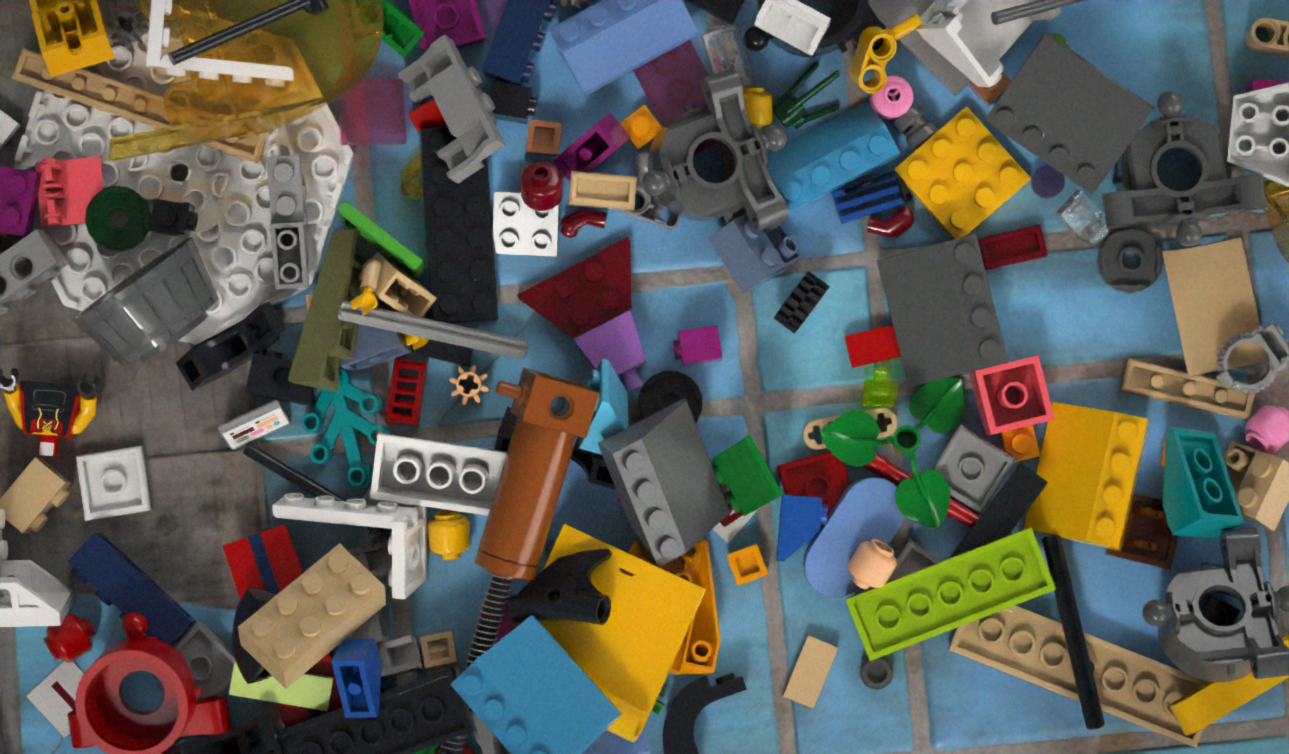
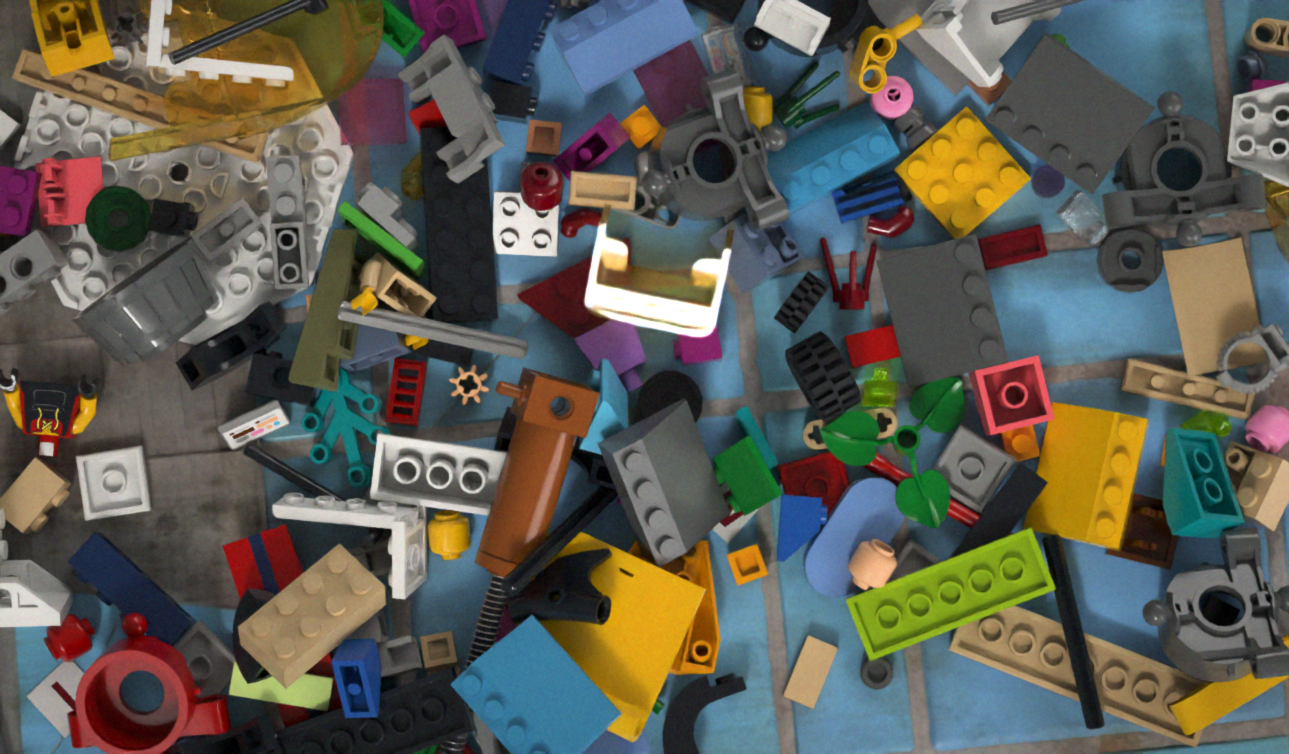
none -> light grey plate [190,197,264,264]
none -> light grey plate [357,182,420,253]
none -> black axle [500,486,618,596]
none -> clear yellow windscreen [585,204,734,337]
none -> teal tile [734,405,779,470]
none -> black tyre [785,331,861,422]
none -> dark red plant [820,237,877,310]
none -> clear neon green arm [1180,410,1232,437]
none -> sand blue plate [1237,50,1266,81]

